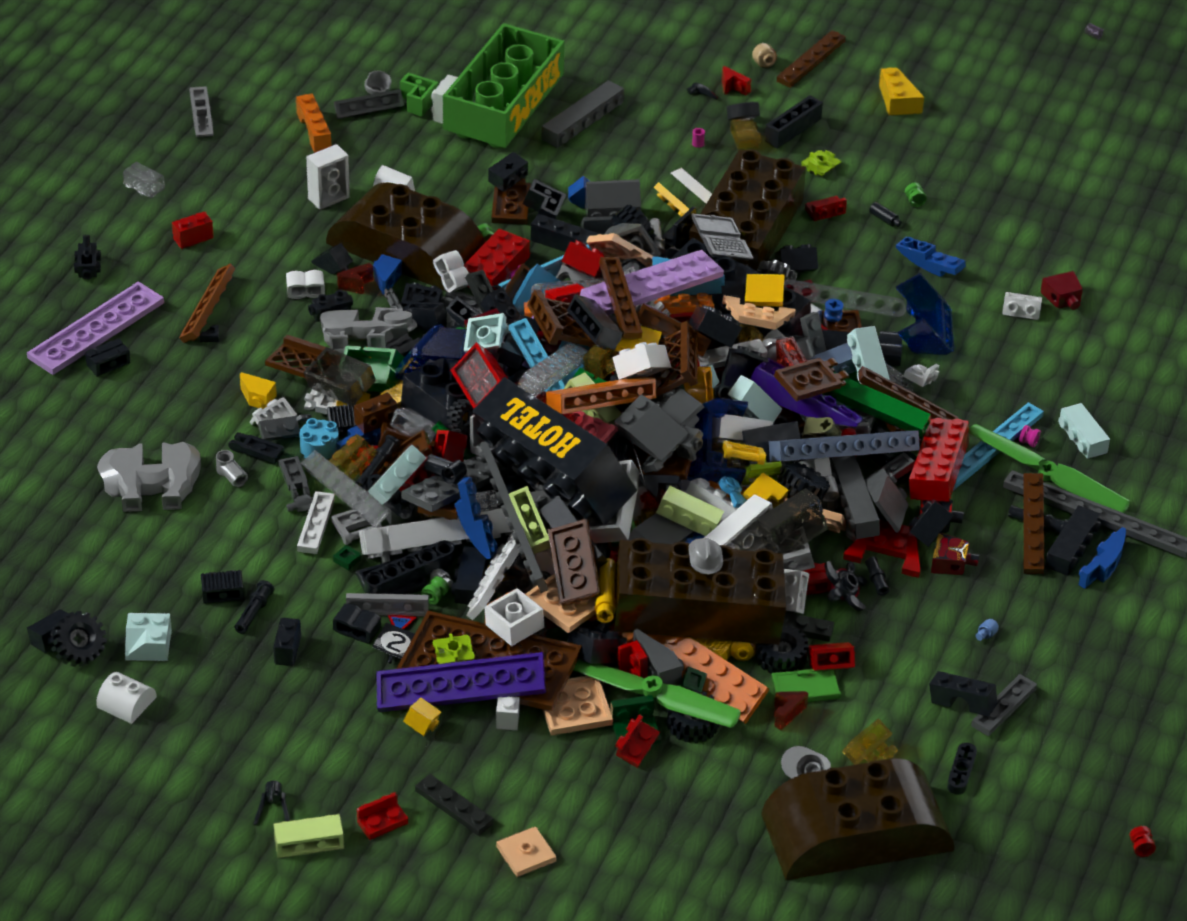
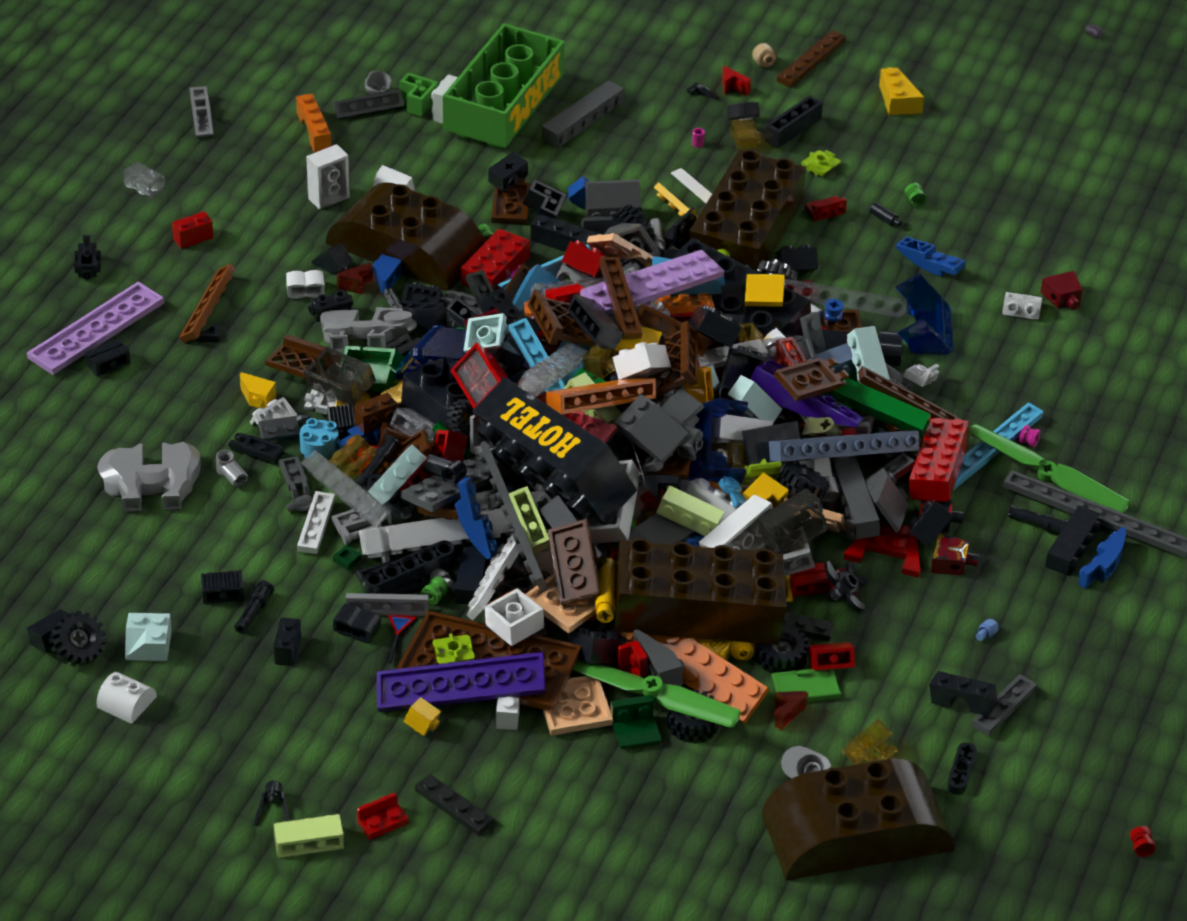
sticker [373,623,415,659] -> none
white brick [433,250,469,293] -> none
light nougat plate [497,826,556,877] -> none
red bracket [615,714,660,768] -> none
dark green plate [680,666,707,694] -> none
light grey piece [688,538,723,575] -> none
flat silver piece [692,213,753,261] -> none
light nougat wing [722,295,796,330] -> none
yellow plate [722,441,766,465] -> none
white bracket [784,569,809,614] -> none
black pin [865,557,889,595] -> none
reddish brown plate [1023,473,1044,574] -> none
light aqua brick [1059,403,1110,459] -> none

